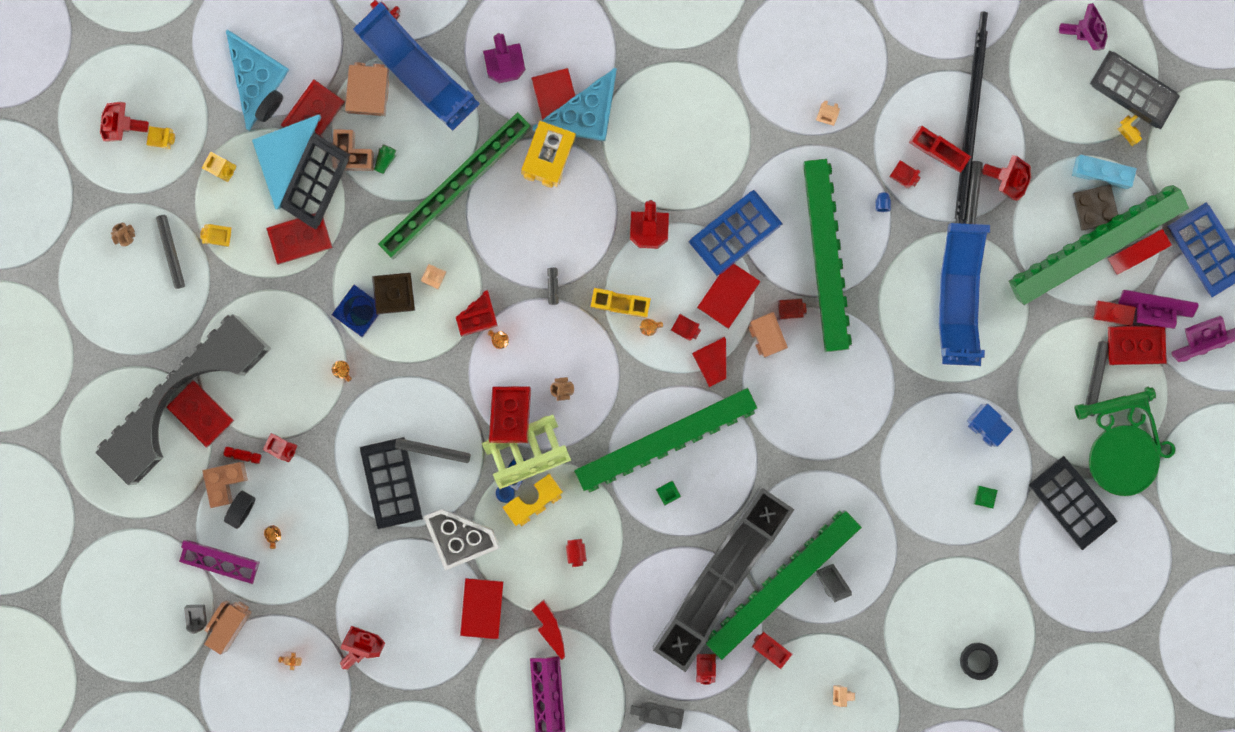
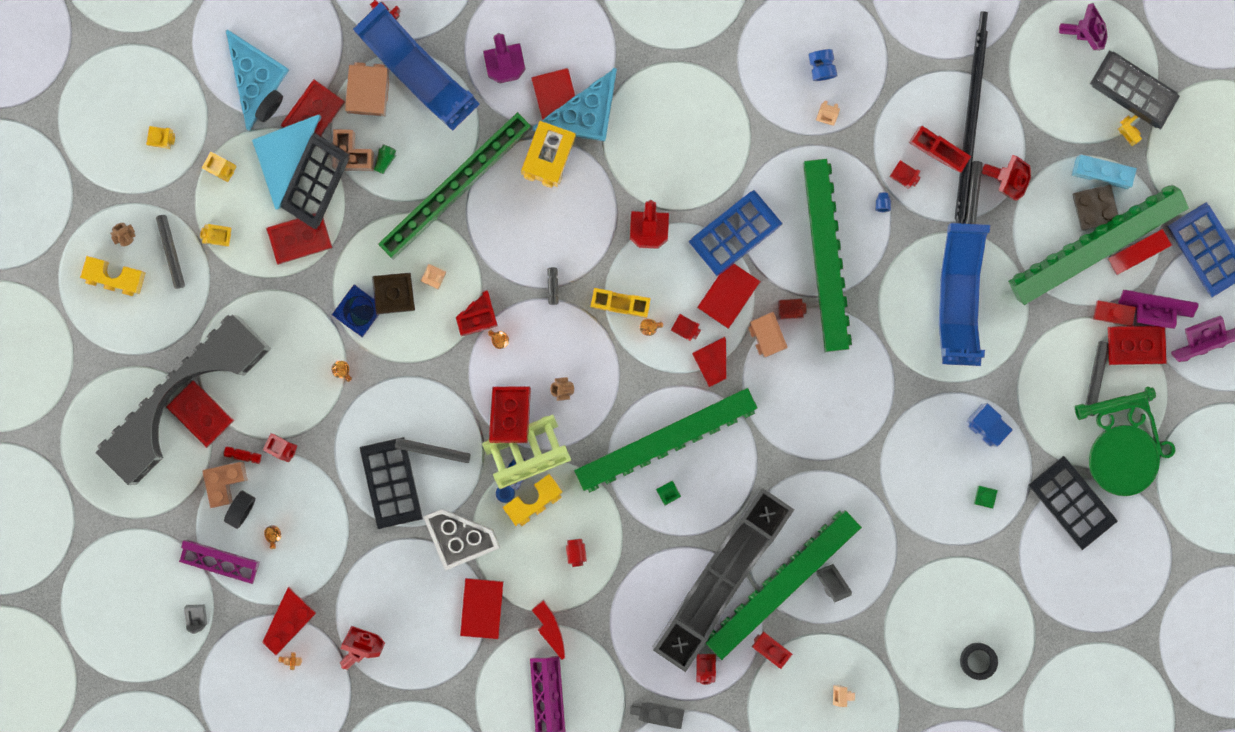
red piece [100,102,149,142] -> none
nougat brick [204,600,252,655] -> none
none -> yellow arch [80,256,146,296]
none -> red wing [262,587,316,655]
none -> blue wheel [808,49,838,81]

